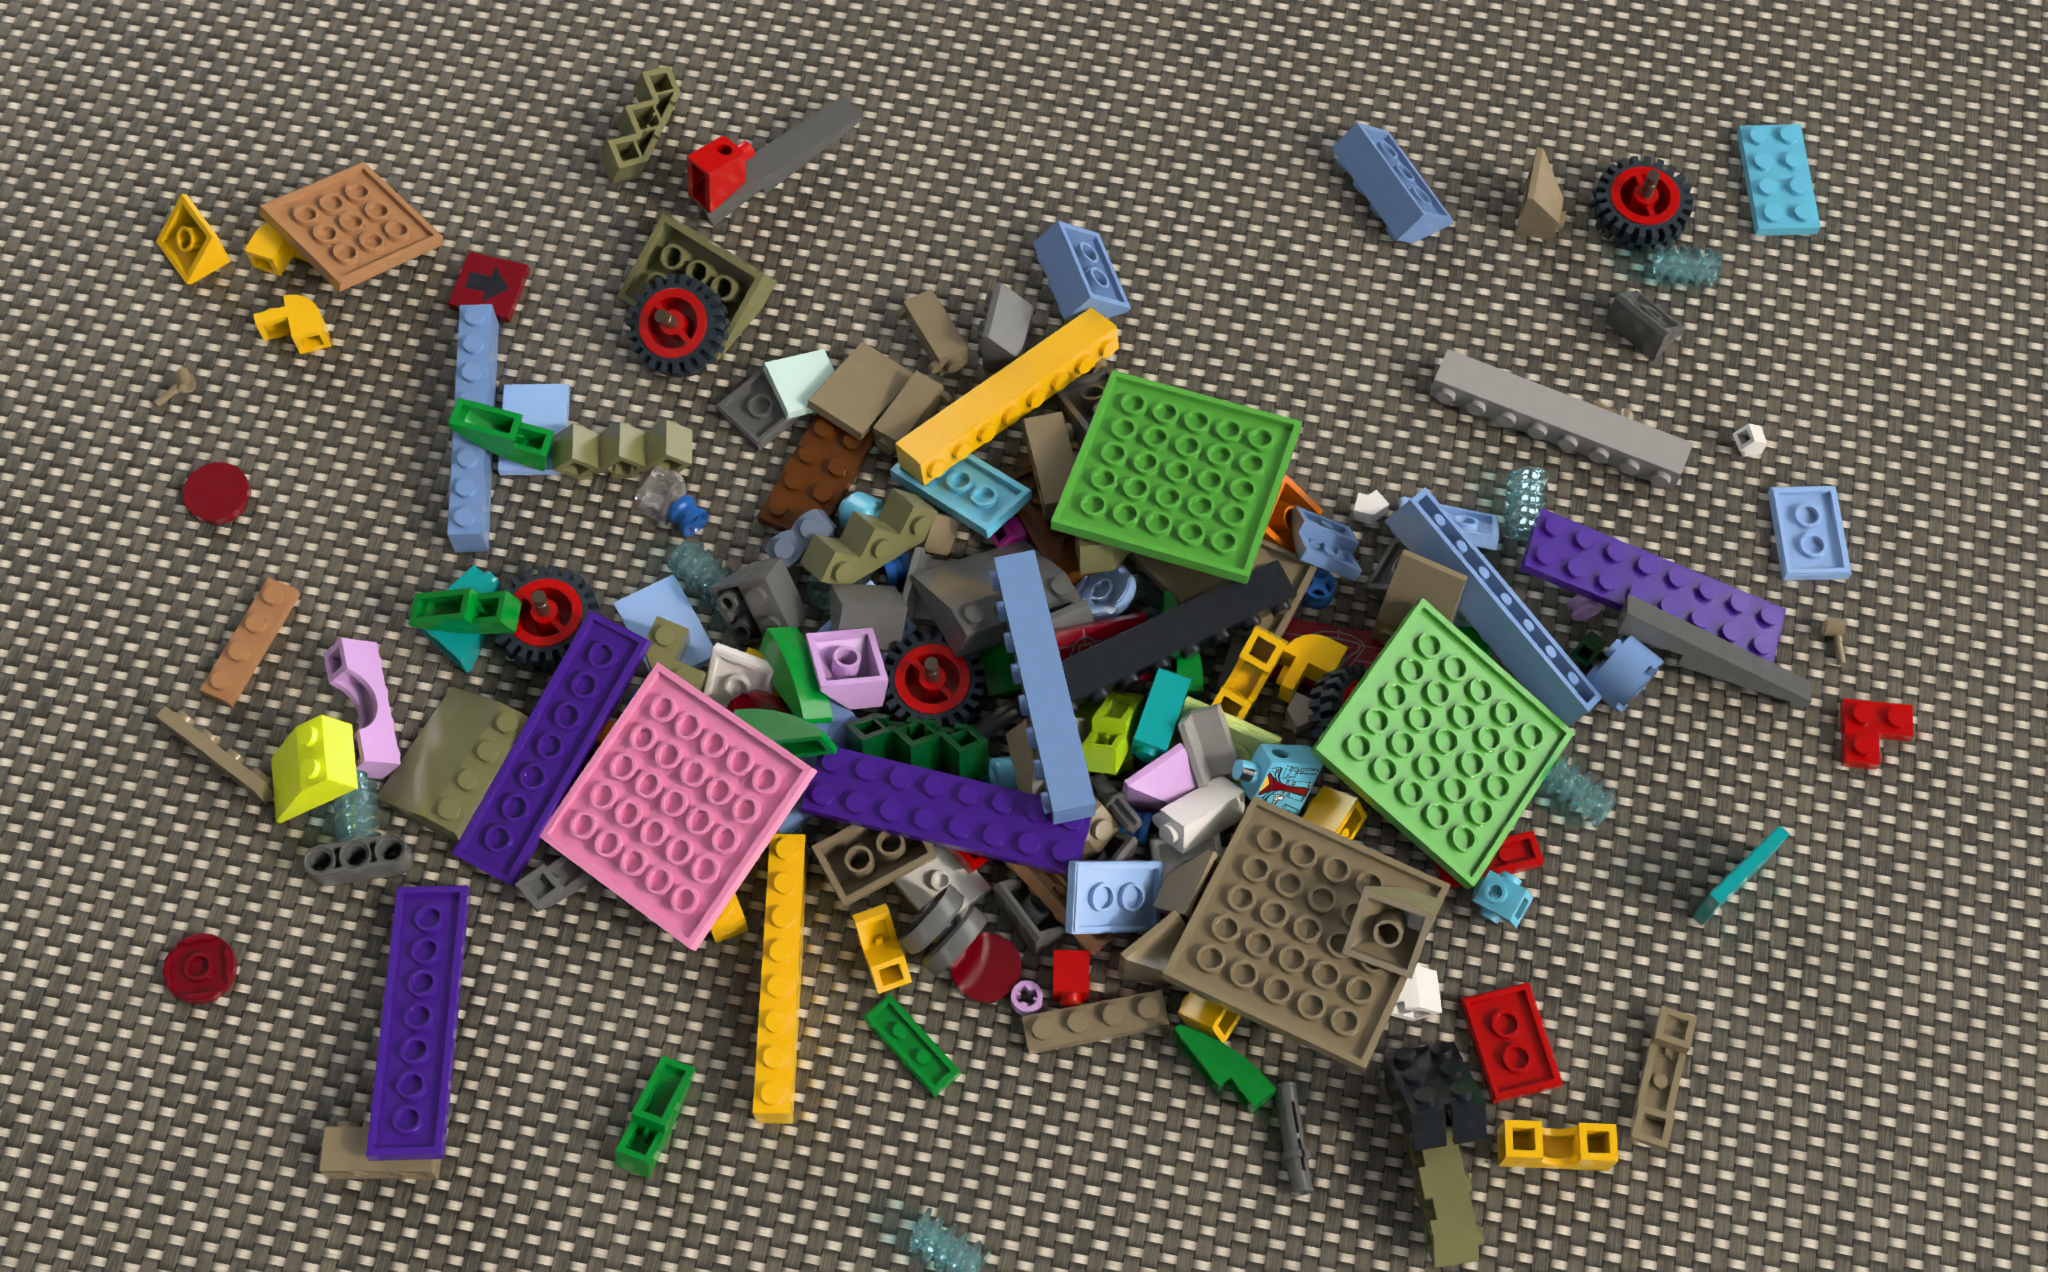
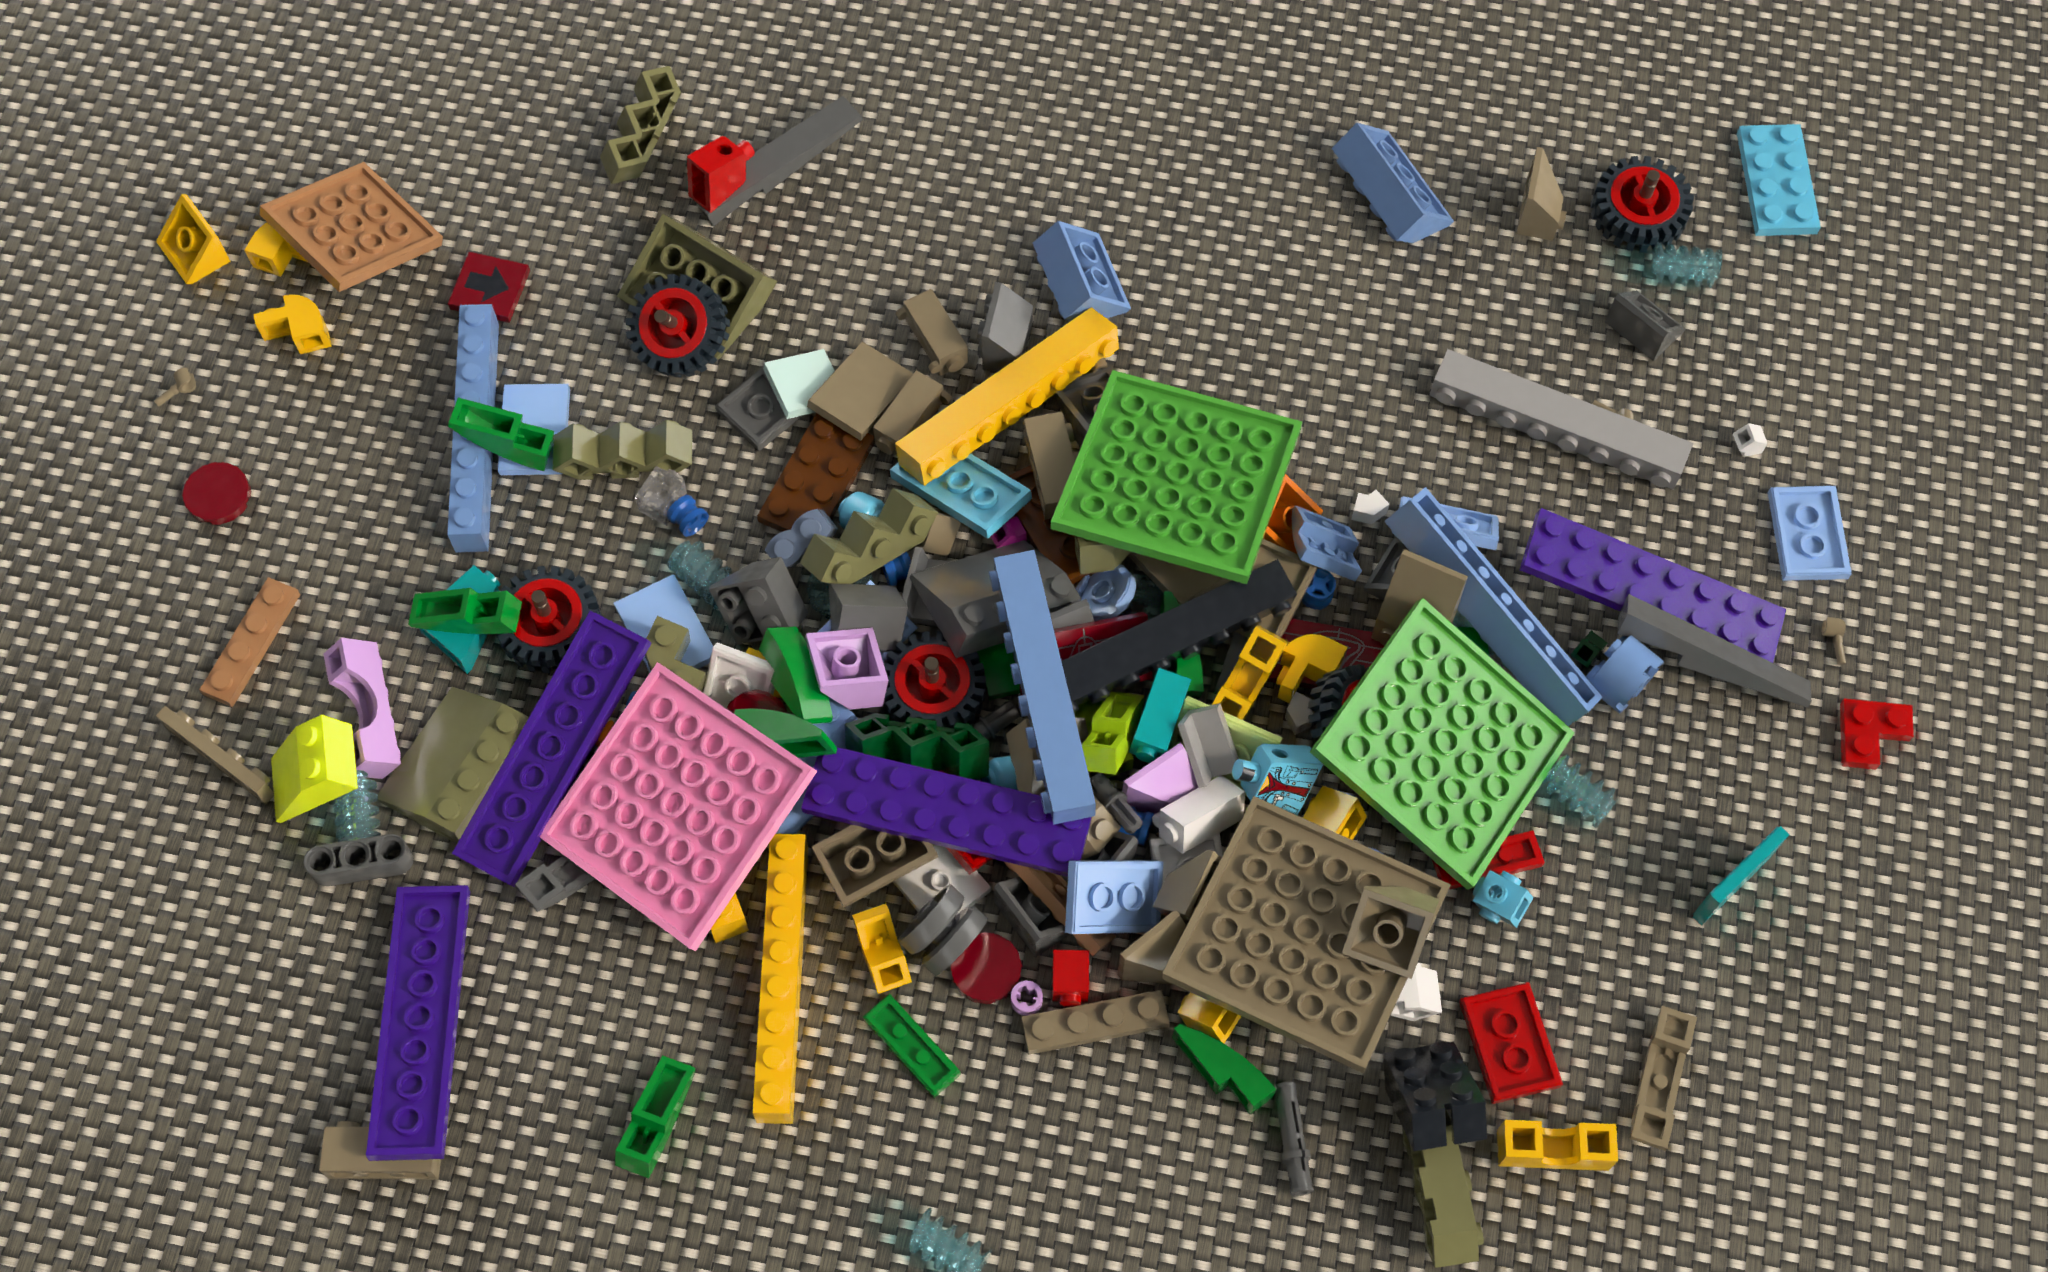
dark red tile [162,933,238,1005] -> none
clear light blue piece [1503,467,1549,542] -> none
lavender bush [1567,595,1601,621] -> none

